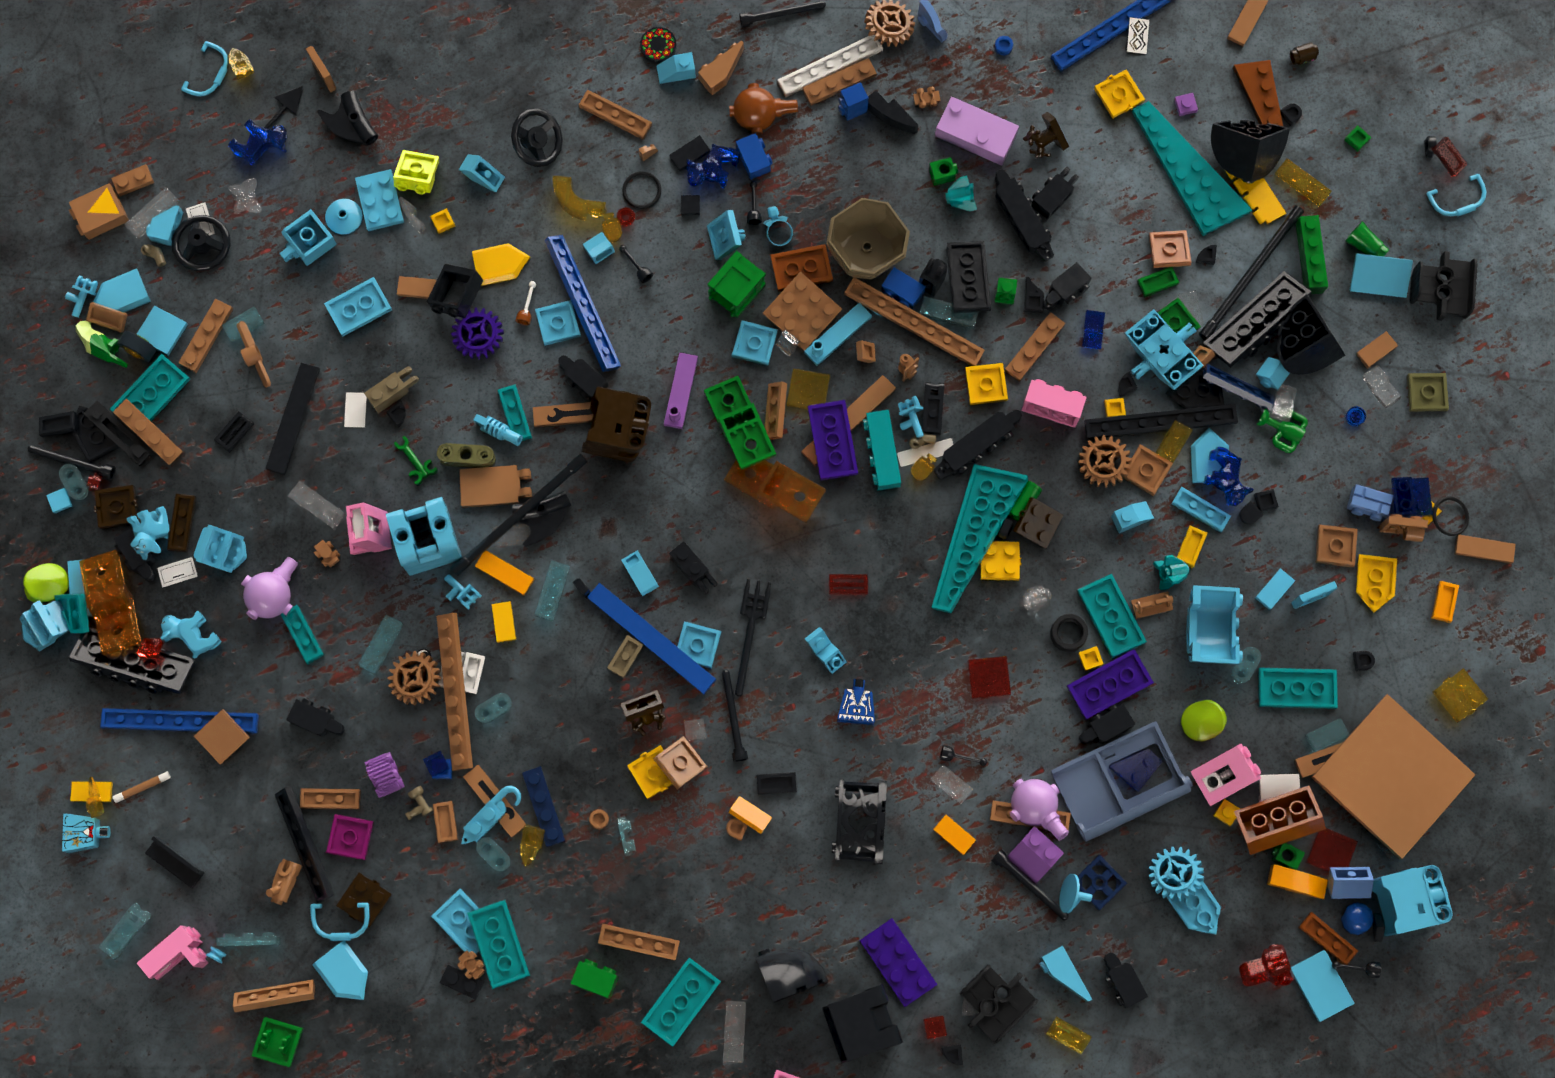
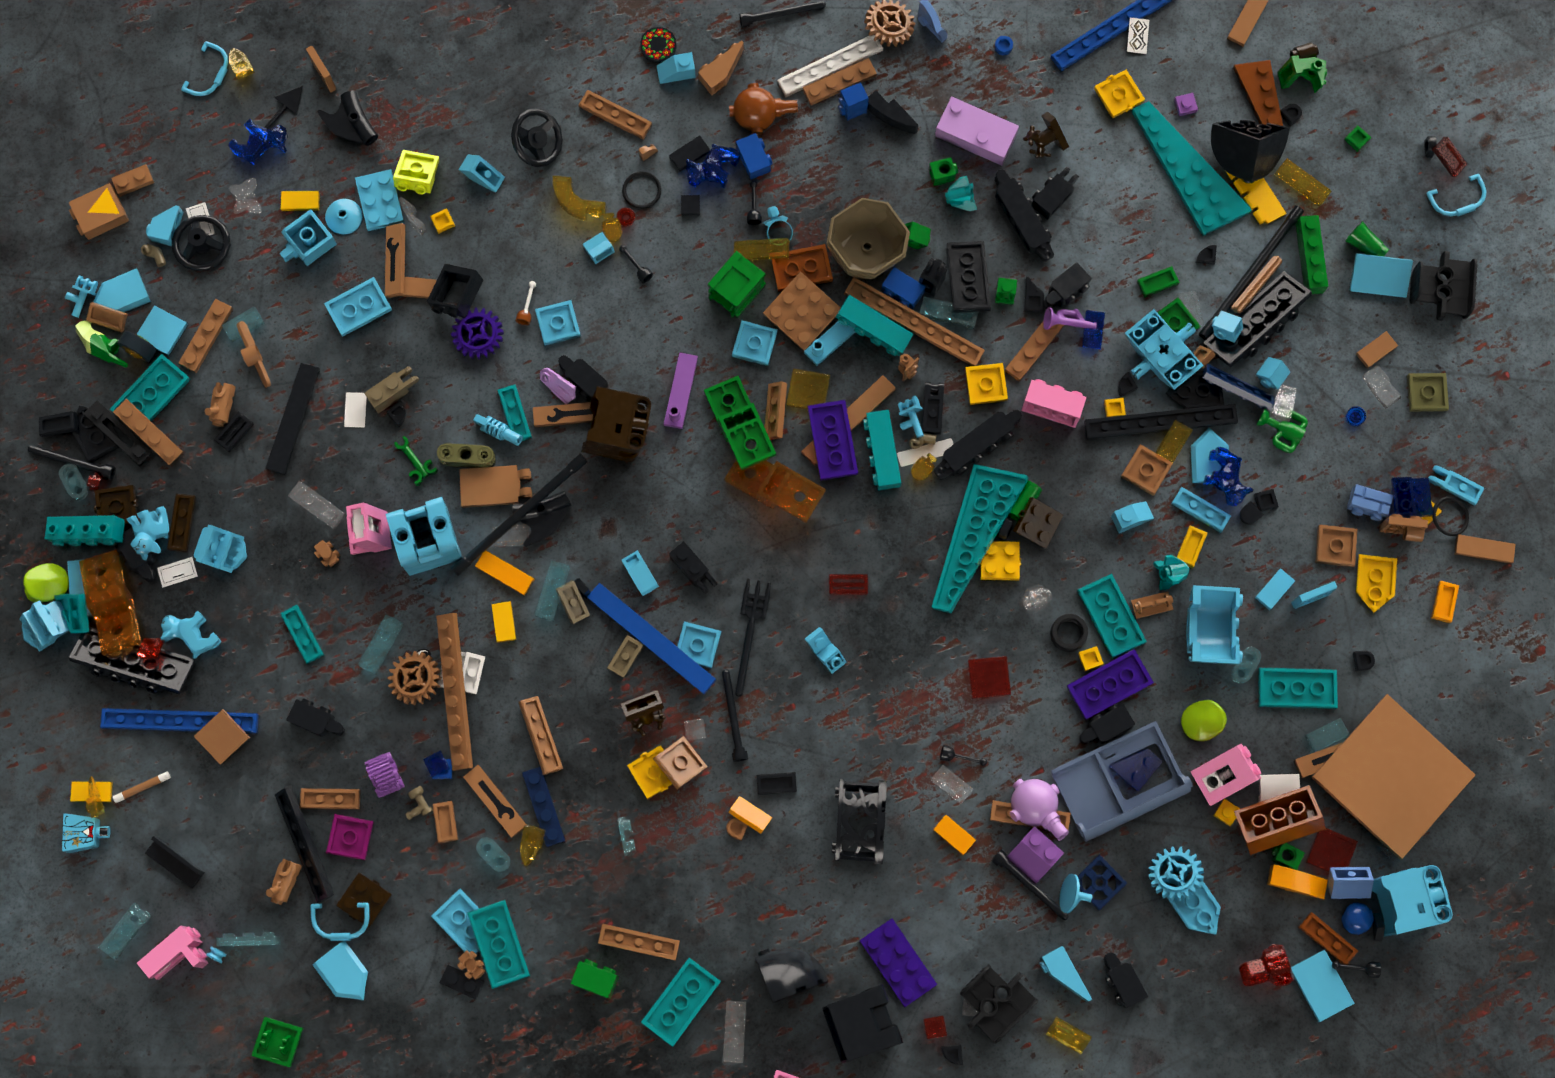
medium azure tile [46,488,73,514] -> none
clear hinge [124,187,180,239] -> none
medium nougat plate [233,980,315,1012] -> none
lavender piece [241,557,298,620] -> none
medium azure arm [444,574,482,610] -> none
medium azure plate [461,786,521,844] -> none
yellow tile [472,243,531,286] -> none
clear light blue plate [475,693,512,723] -> none
blue plate [544,235,621,372] -> none
medium nougat tile [589,809,609,830] -> none
medium azure tile [707,210,746,260] -> none
clear tile [776,330,800,356] -> none
torso [837,679,875,725] -> none
medium nougat plate [856,340,876,363] -> none
medium nougat piece [913,87,940,108] -> none
medium nougat gear [1078,435,1132,488] -> none
nougat tile [1149,230,1191,268] -> none
black brick [1277,294,1346,375] -> none
clear yellow plate [1433,668,1488,723] -> none
none -> teal brick [45,515,125,546]
none -> medium nougat piece [205,382,236,427]
none -> yellow tile [281,191,320,211]
none -> medium nougat tile [385,223,405,298]
none -> medium nougat tile [518,696,563,775]
none -> lavender piece [540,368,576,404]
none -> dark tan plate [555,580,590,624]
none -> clear yellow tile [734,238,790,260]
none -> teal brick [835,295,914,356]
none -> green brick [905,221,931,250]
none -> medium lavender piece [1043,307,1097,330]
none -> medium azure brick [1212,310,1243,343]
none -> medium nougat axle [1231,255,1282,313]
none -> green tile [1277,55,1327,93]
none -> medium azure hinge [1427,465,1484,506]

